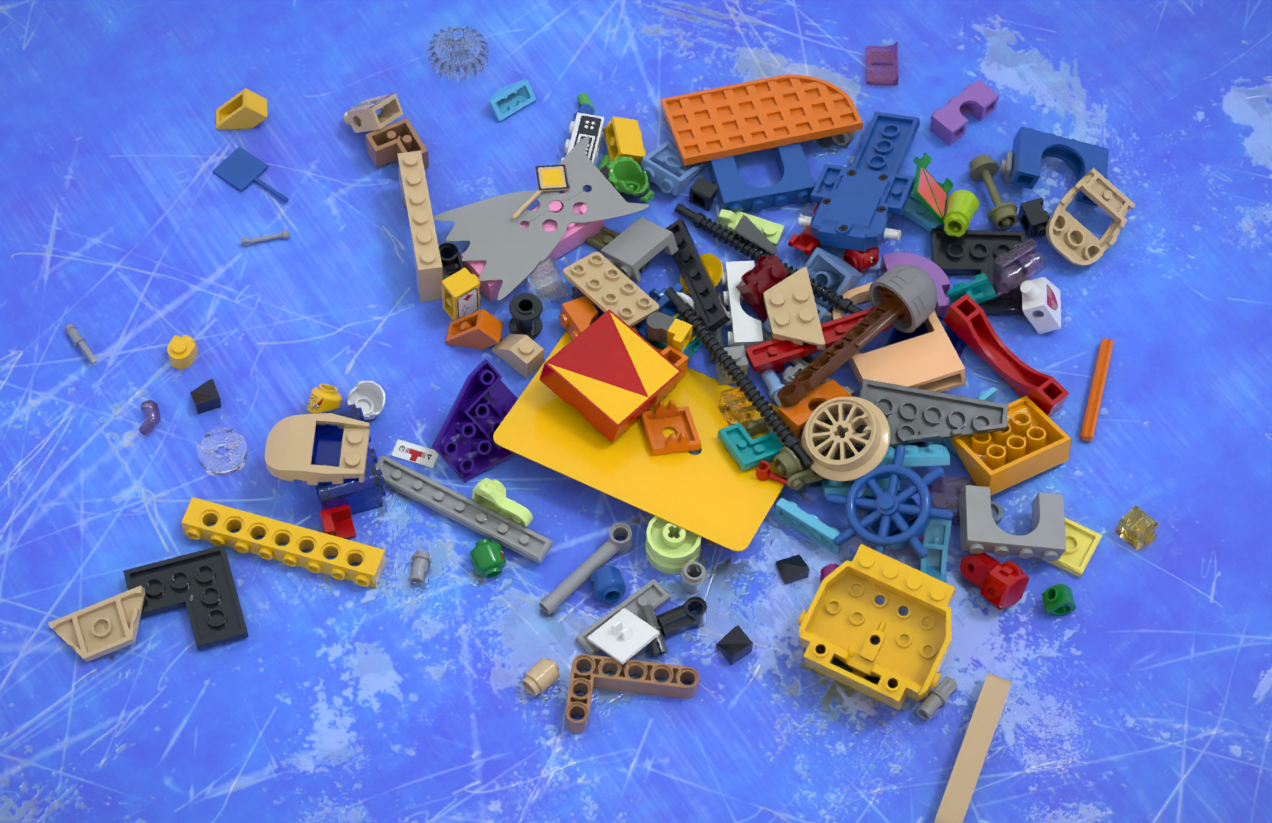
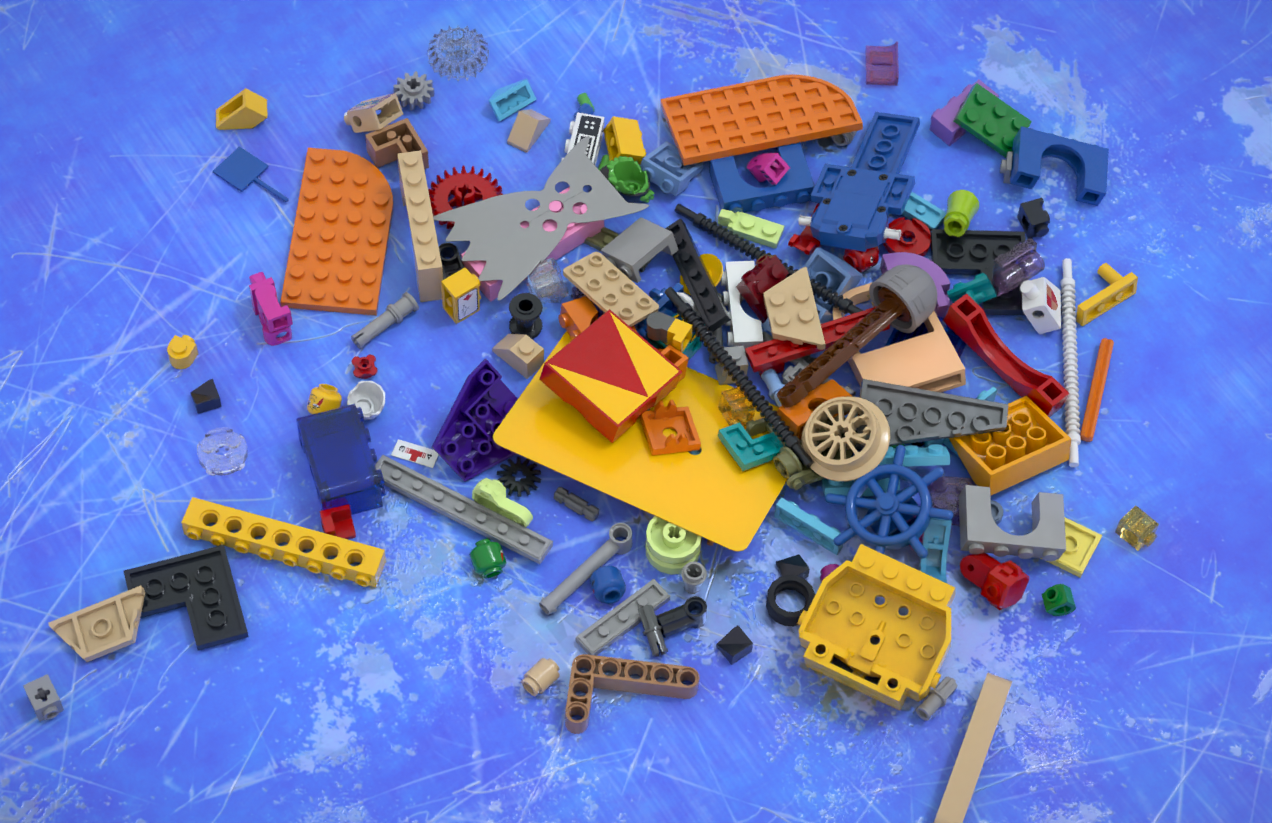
light grey piece [65,324,97,364] -> none
clear purple arm [139,400,161,436] -> none
light grey hinge [241,230,290,247] -> none
tan slope [265,413,370,485] -> none
light grey pin [409,550,432,585] -> none
orange slope [445,309,503,350] -> none
piece [512,164,569,219] -> none
white piece [587,608,660,665] -> none
black slope [689,176,718,211] -> none
dark grey slope [734,215,778,255] -> none
red hand [756,461,788,486] -> none
flag [913,152,953,225] -> none
olive piece [969,154,1018,230] -> none
tan slope [1046,168,1135,266] -> none
none -> light grey brick [23,674,64,722]
none -> dark pink hips [249,272,293,346]
none -> orange plate [280,148,393,316]
none -> light grey pin [351,292,419,349]
none -> red plate [352,354,378,379]
none -> light grey gear [393,71,434,110]
none -> red gear [428,165,503,230]
none -> black gear [497,457,541,497]
none -> tan slope [507,109,551,153]
none -> dark grey axle [554,487,599,521]
none -> dark pink leg [747,153,790,185]
none -> black tyre [766,575,815,626]
none -> red plate [883,217,931,256]
none -> green plate [953,83,1032,158]
none -> white hose [1060,258,1081,467]
none -> yellow piece [1076,263,1138,327]

